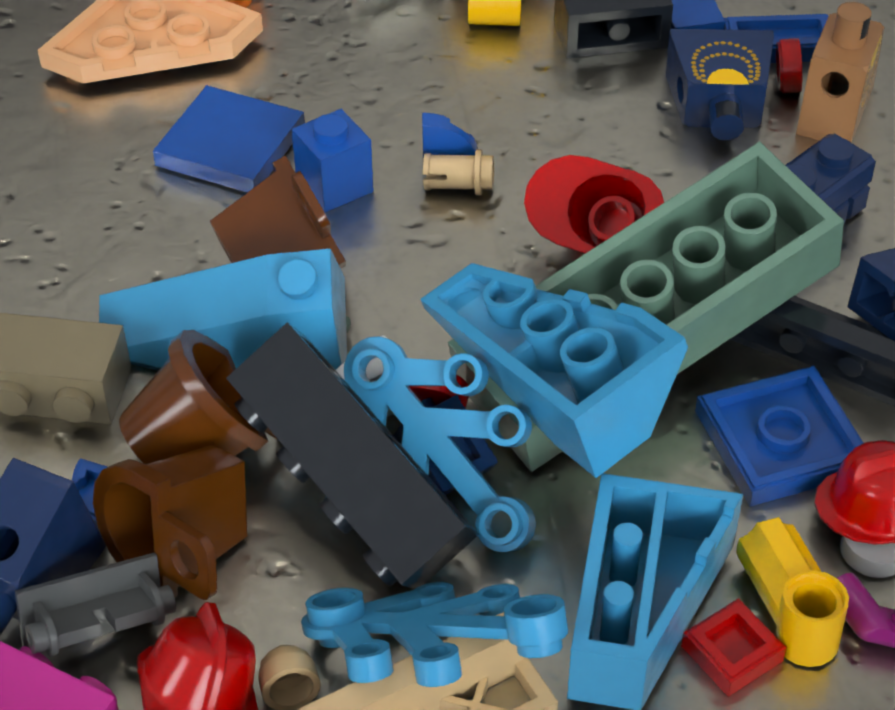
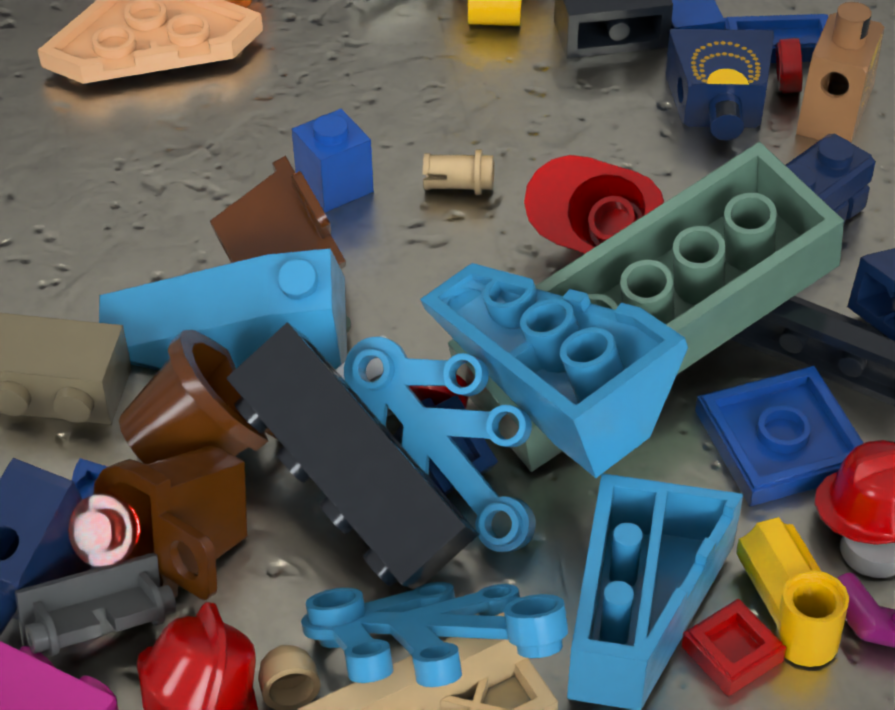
blue tile [153,85,305,193] -> none
blue tile [422,113,478,158] -> none
none -> clear red plate [68,494,140,567]

